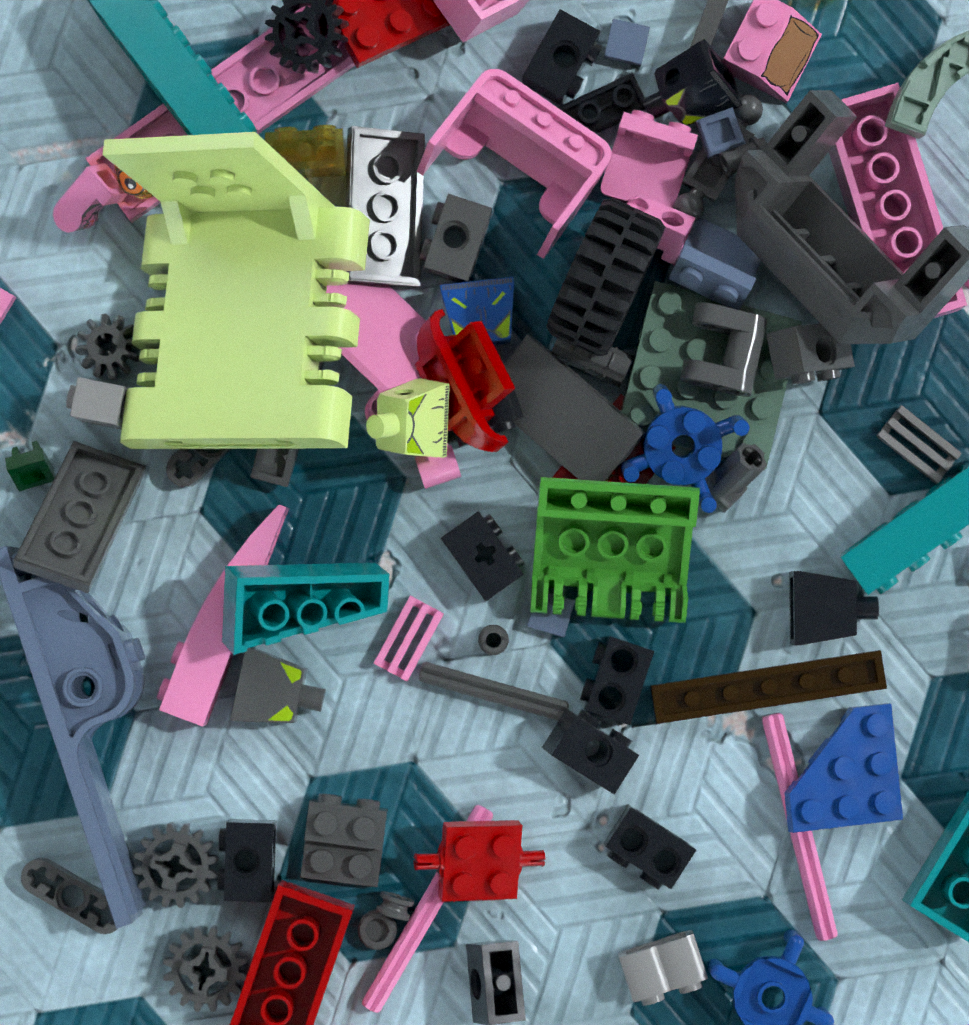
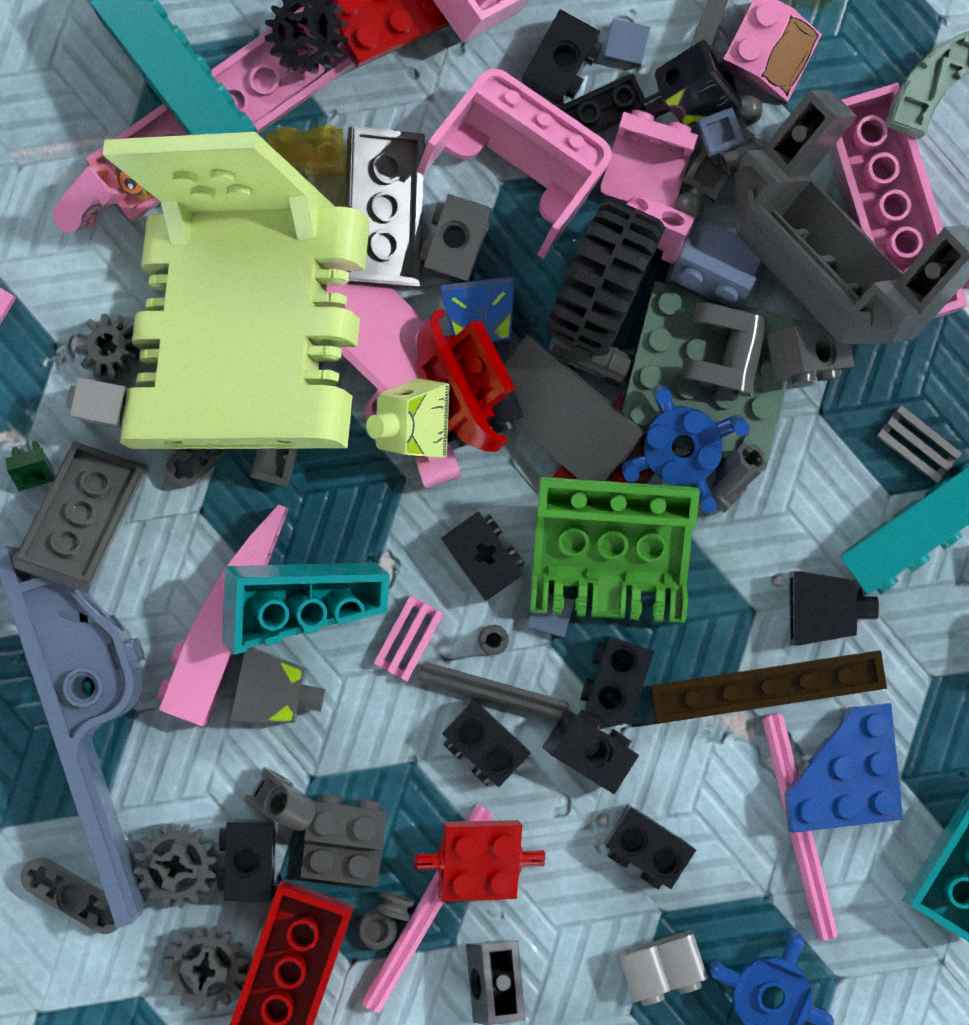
none -> dark grey piece [244,766,316,831]
none -> black brick [442,699,531,788]

